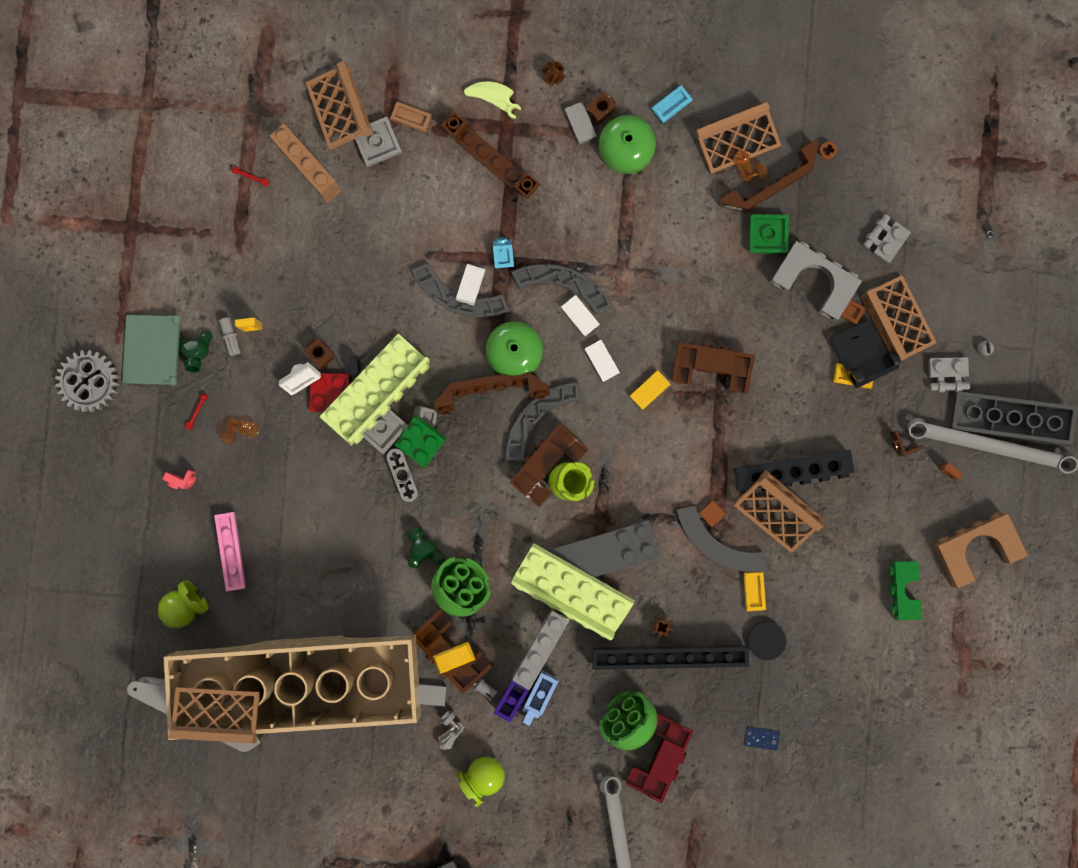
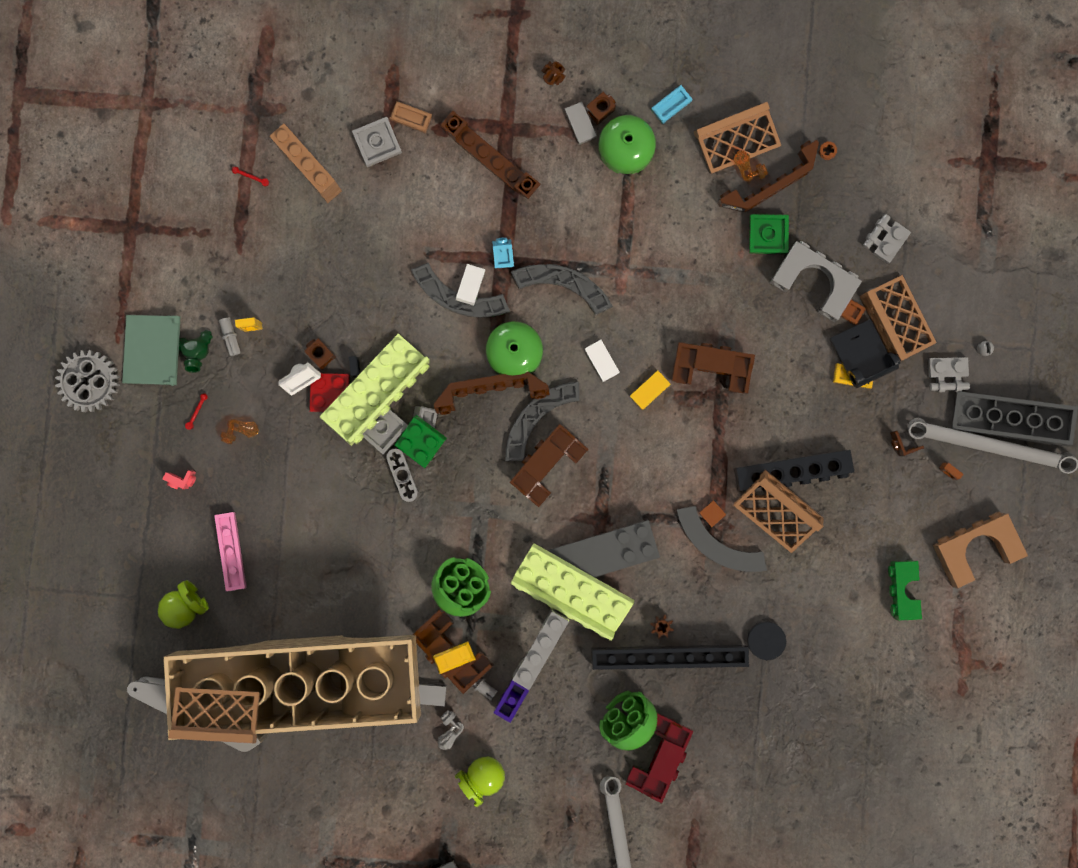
medium nougat fence [305,61,374,150] -> none
dark green animal [407,527,445,568] -> none
yellowish green piece [464,81,521,120] -> none
light blue hinge [522,670,558,726] -> none
lime tile [548,462,594,501] -> none
white tile [561,295,600,337] -> none
yellow tile [743,571,766,611] -> none
dark blue sticker [744,727,780,751] -> none

